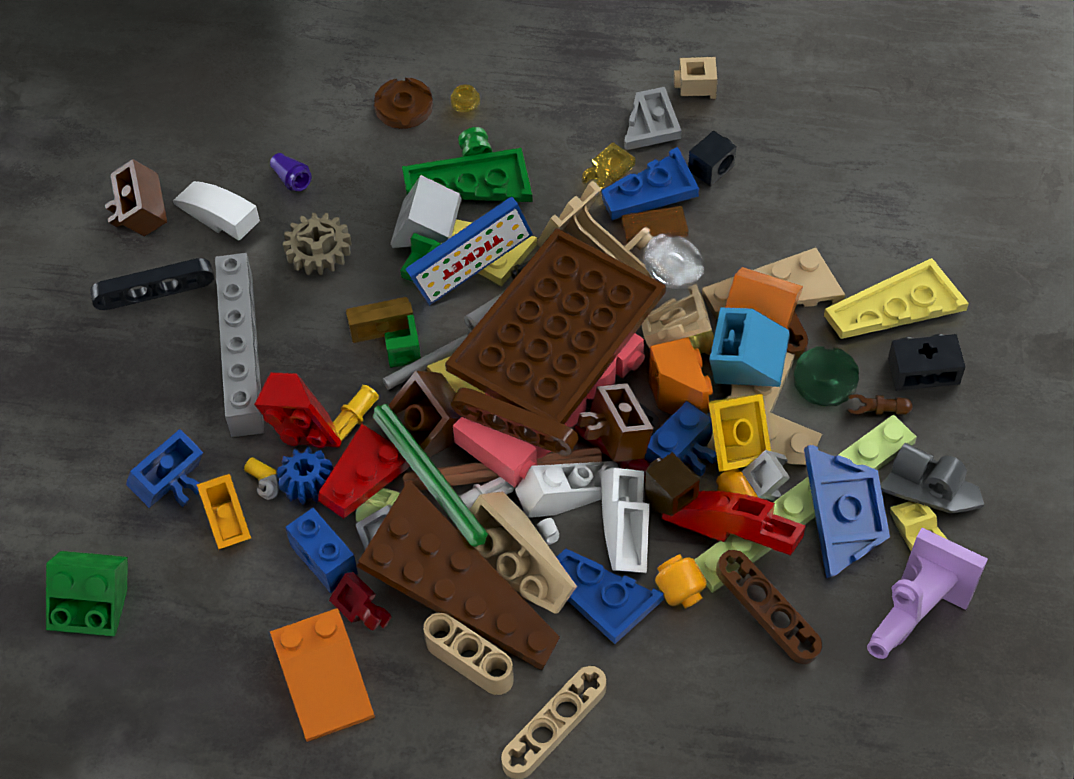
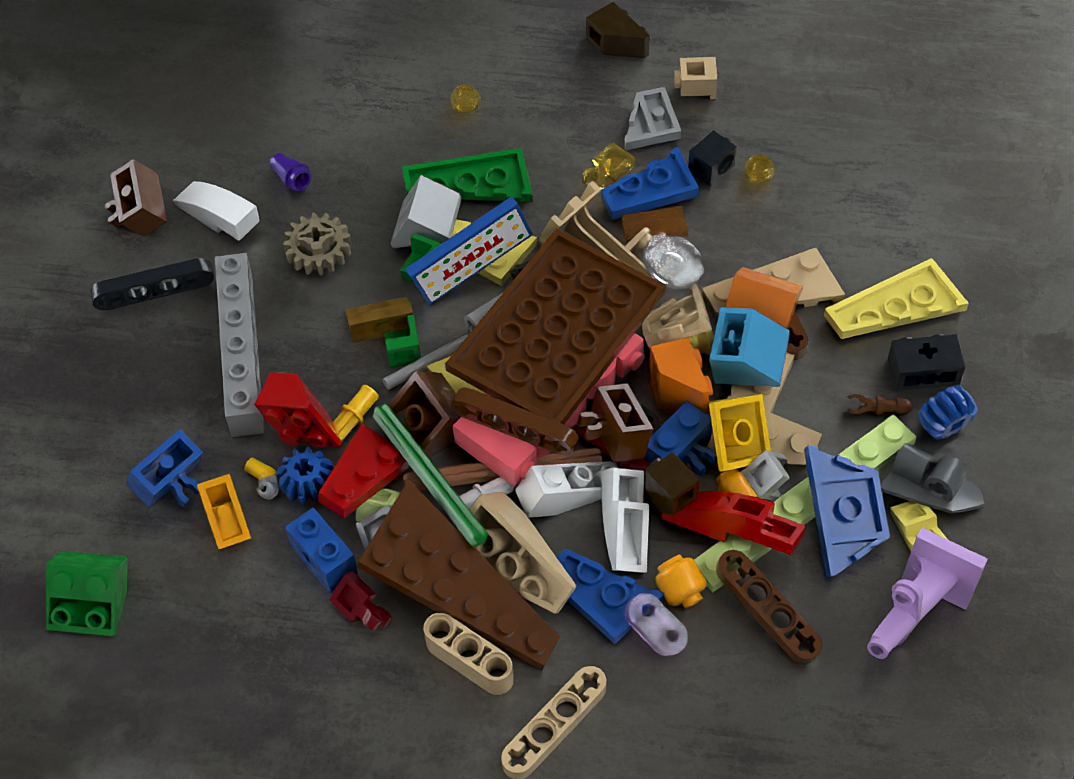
orange slope [270,608,375,742] -> none
reddish brown tile [374,78,433,129] -> none
green wheel [458,127,492,157] -> none
white hand [537,518,559,545] -> none
clear green tile [793,346,859,407] -> none
none -> dark brown slope [586,2,650,58]
none -> clear purple plate [625,593,688,656]
none -> clear yellow plate [744,154,775,183]
none -> blue gear [918,385,978,440]

